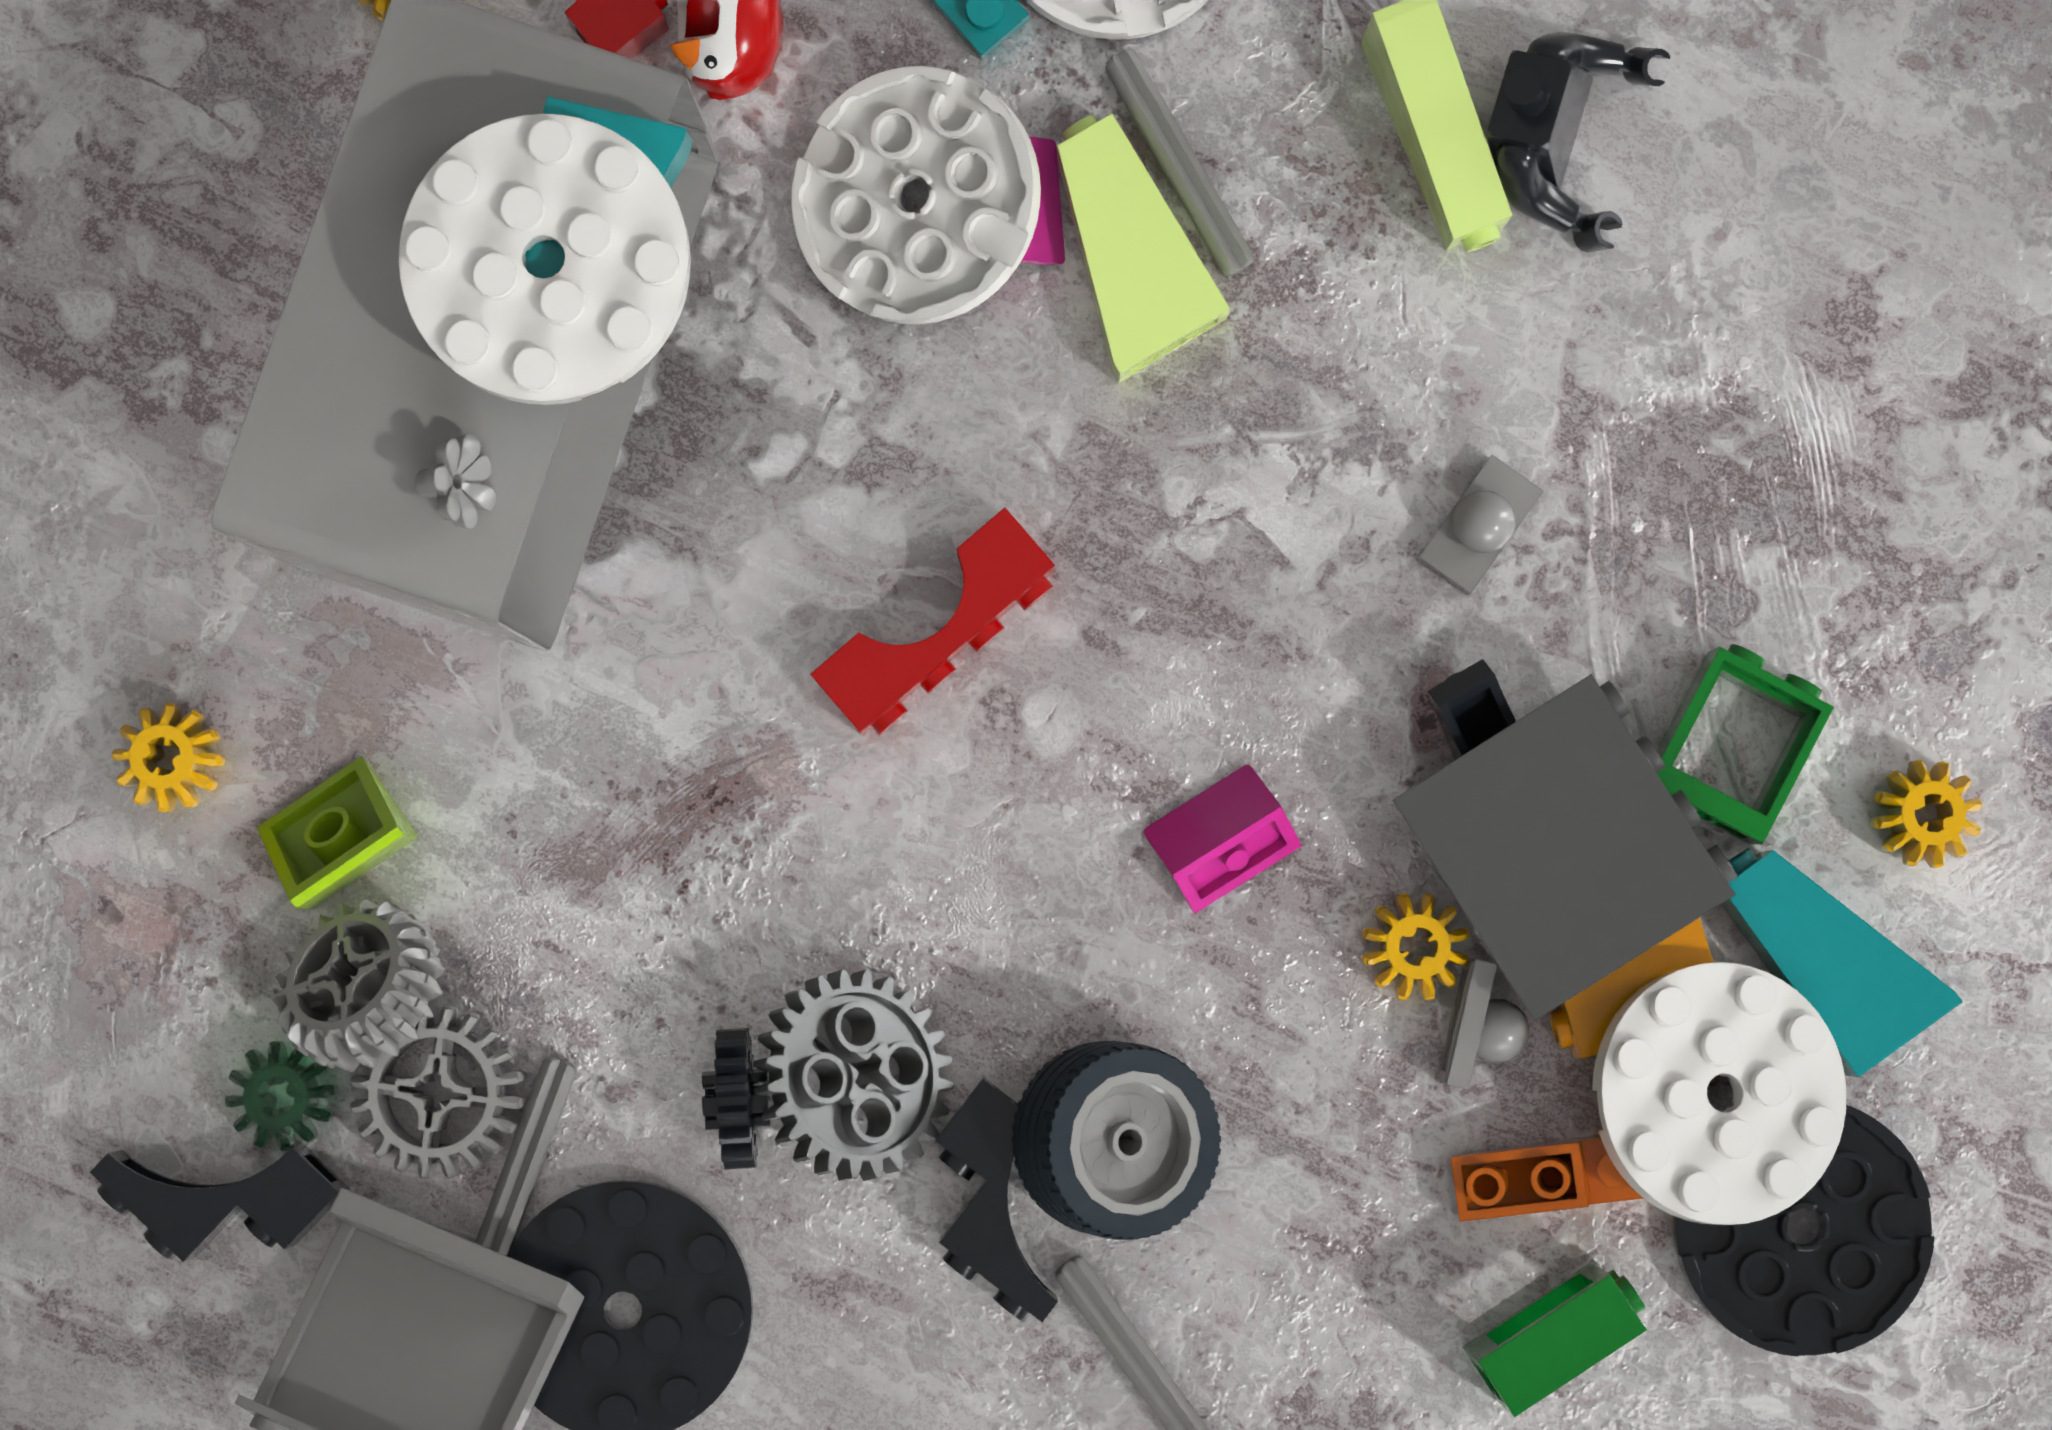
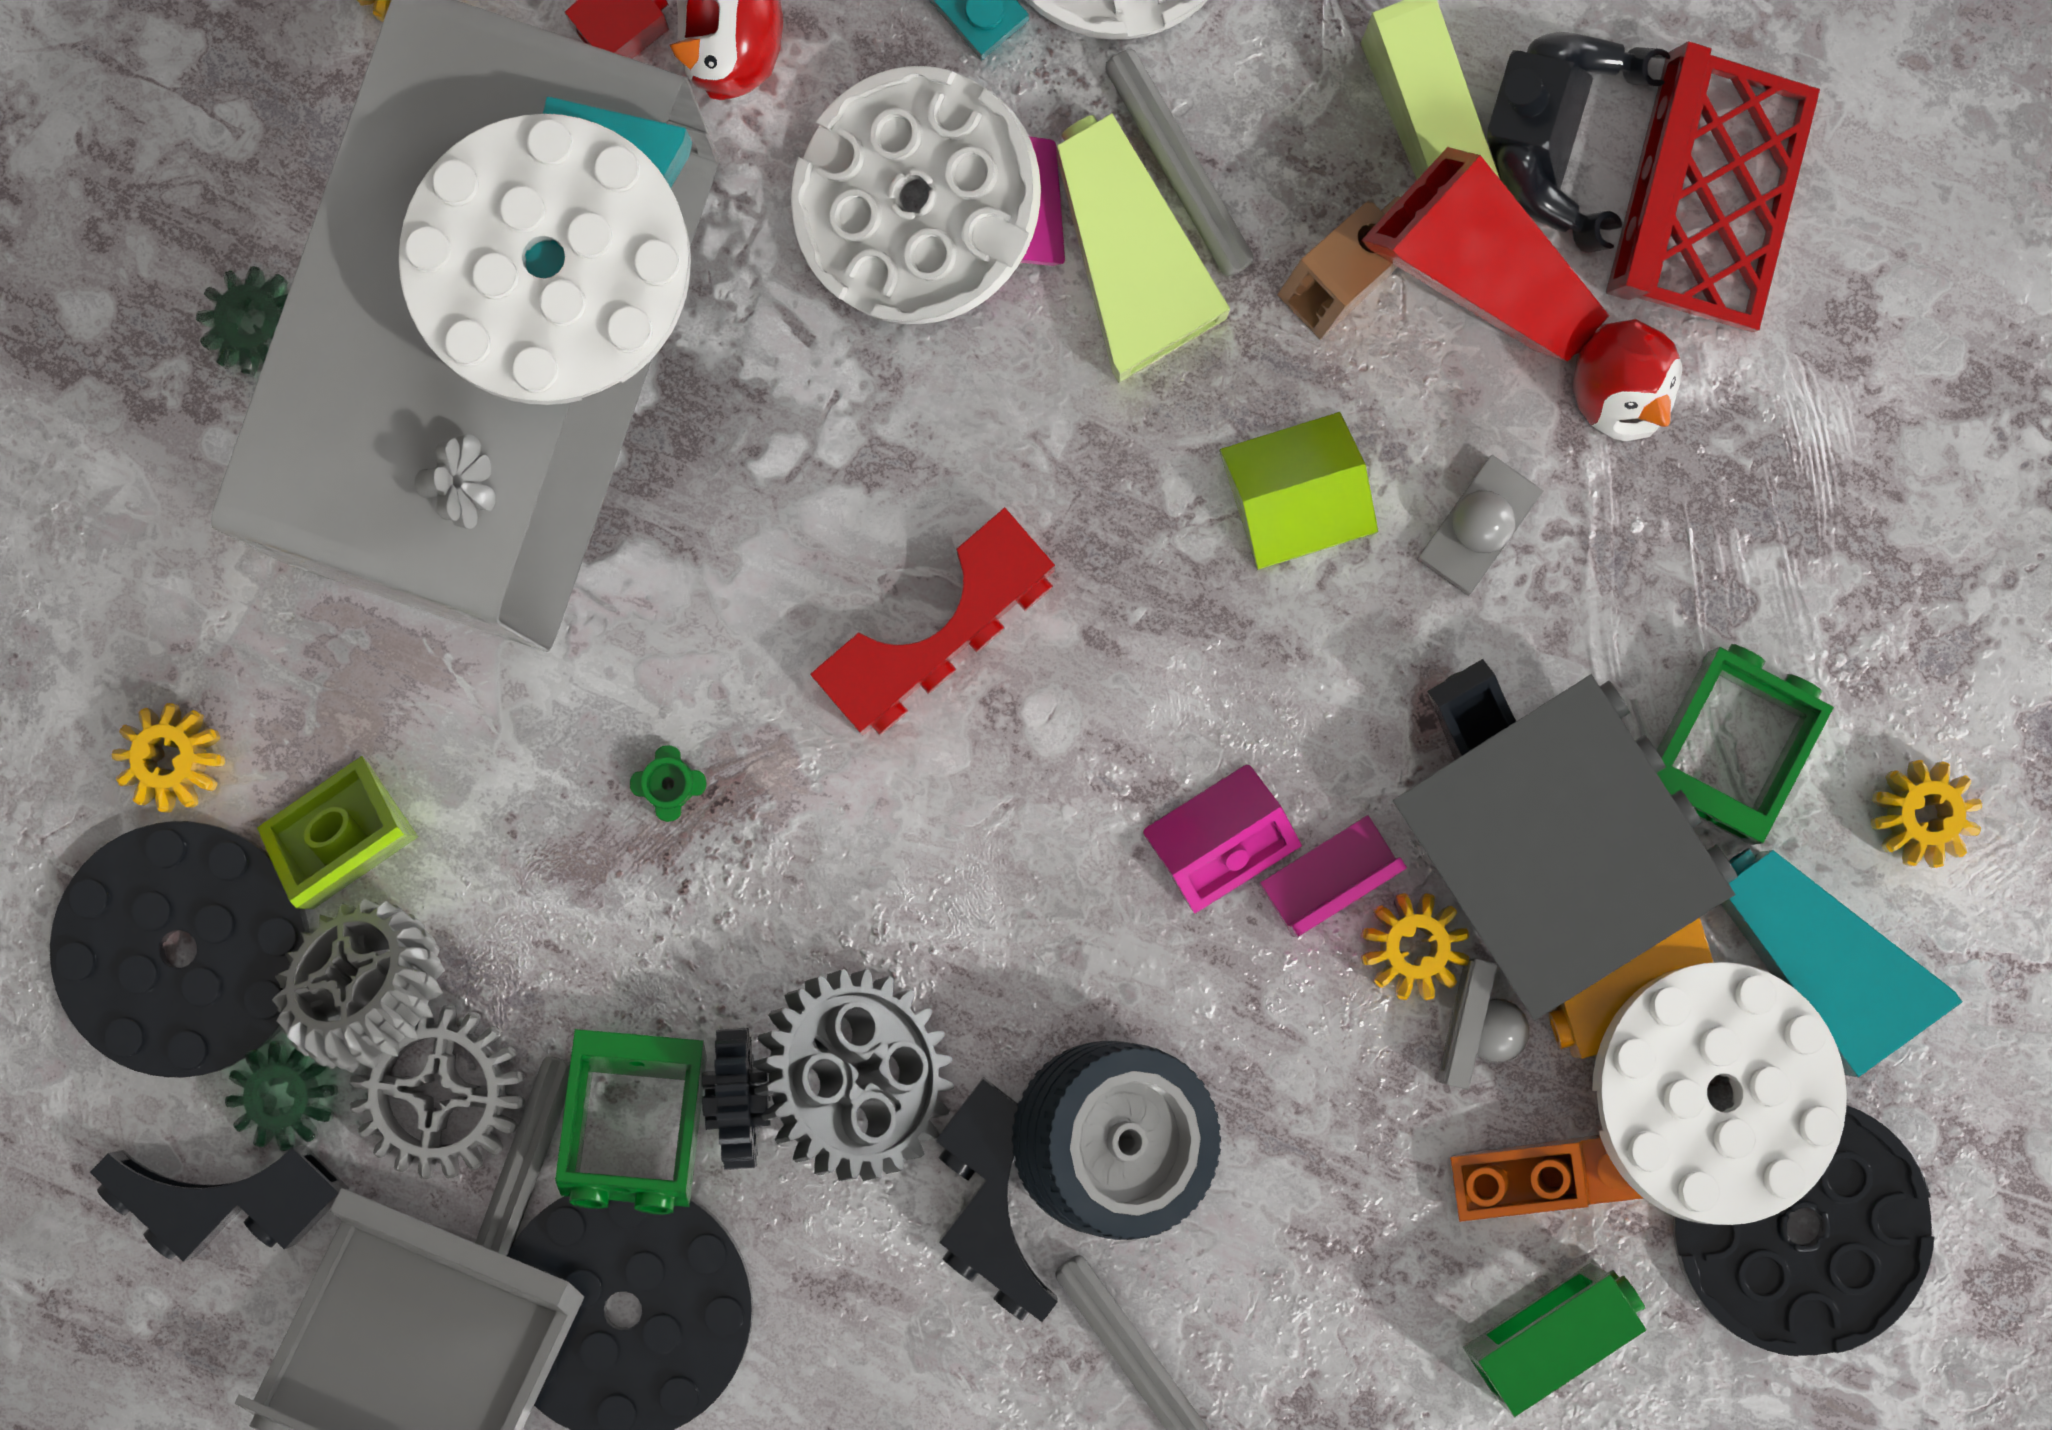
none -> black plate [50,821,310,1078]
none -> clear green gear [196,266,288,377]
none -> green window [555,1029,707,1214]
none -> green plate [630,745,707,822]
none -> lime slope [1219,412,1379,570]
none -> dark pink panel [1259,815,1407,937]
none -> medium nougat torso [1277,196,1401,340]
none -> red slope [1362,147,1610,362]
none -> red piece [1573,319,1683,441]
none -> red fence [1606,41,1820,333]

